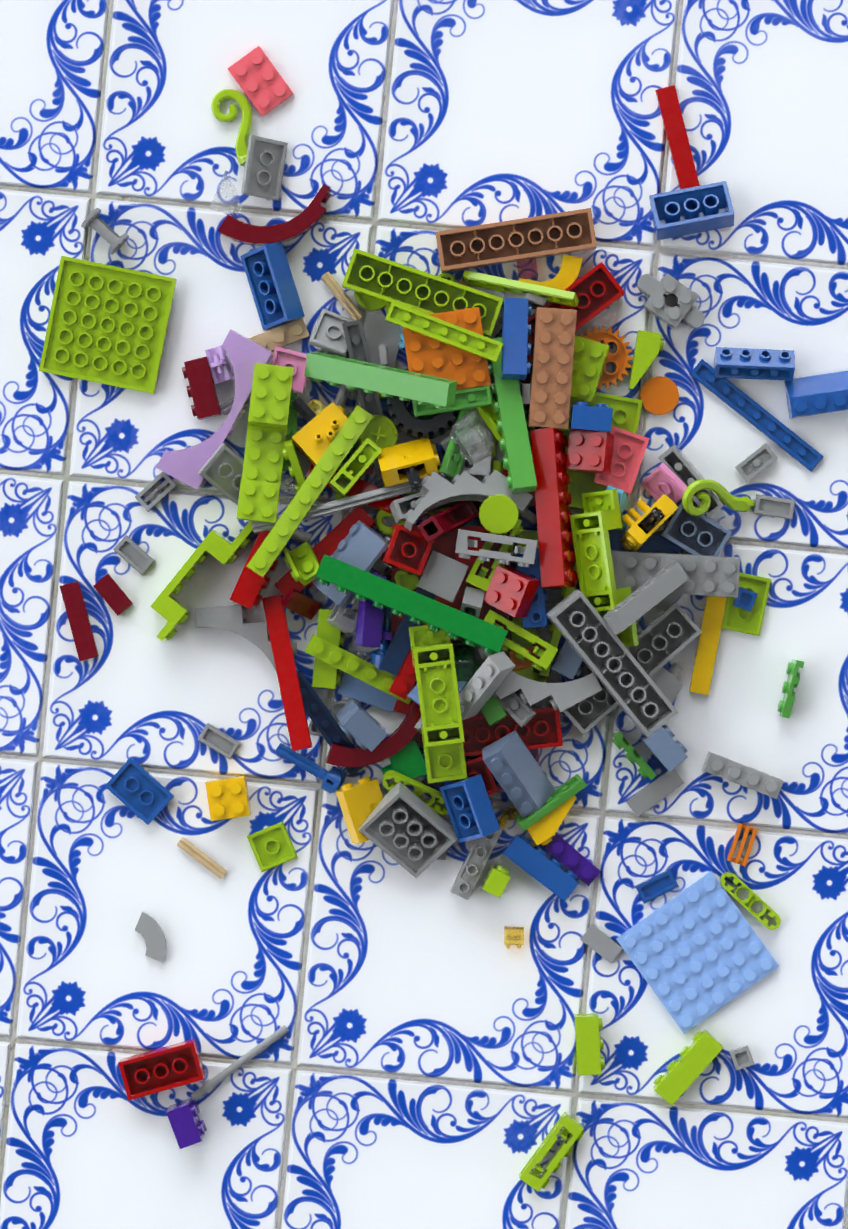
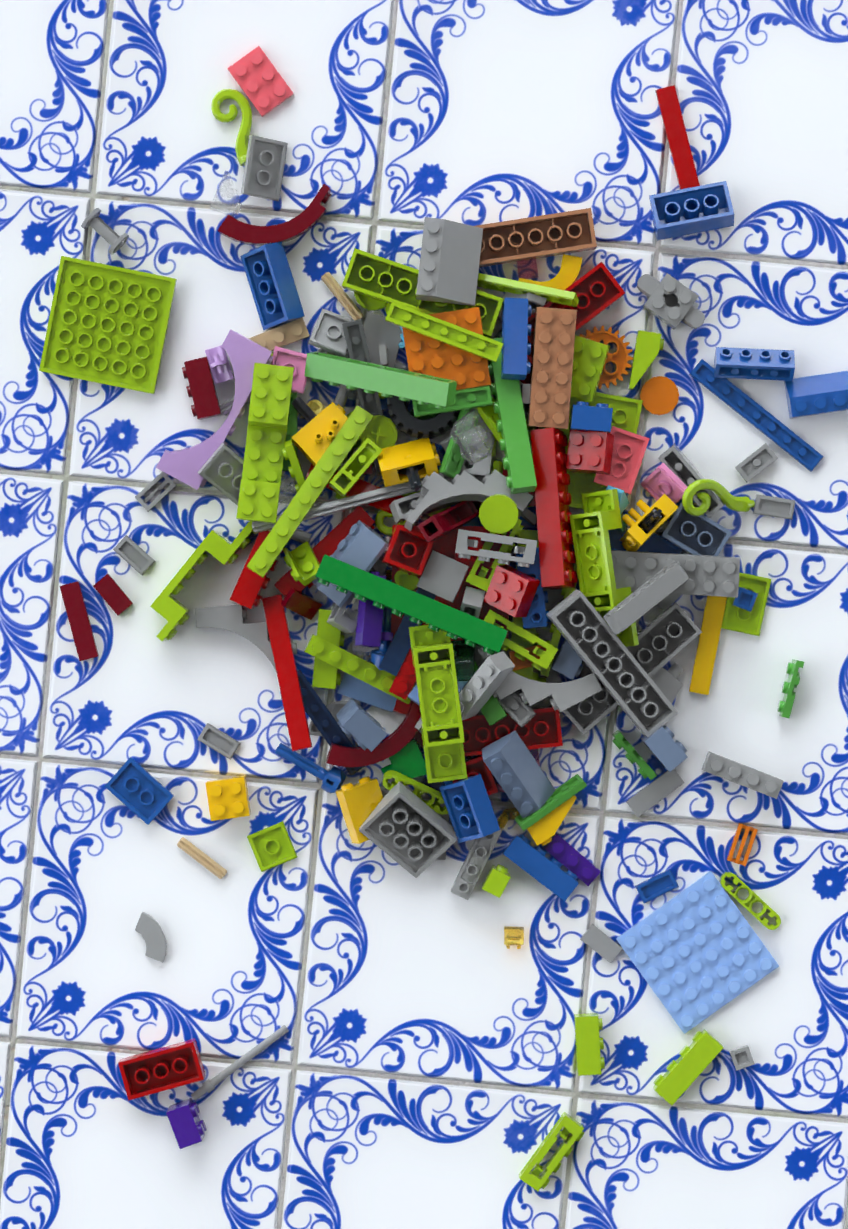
none -> light grey slope [416,217,483,306]

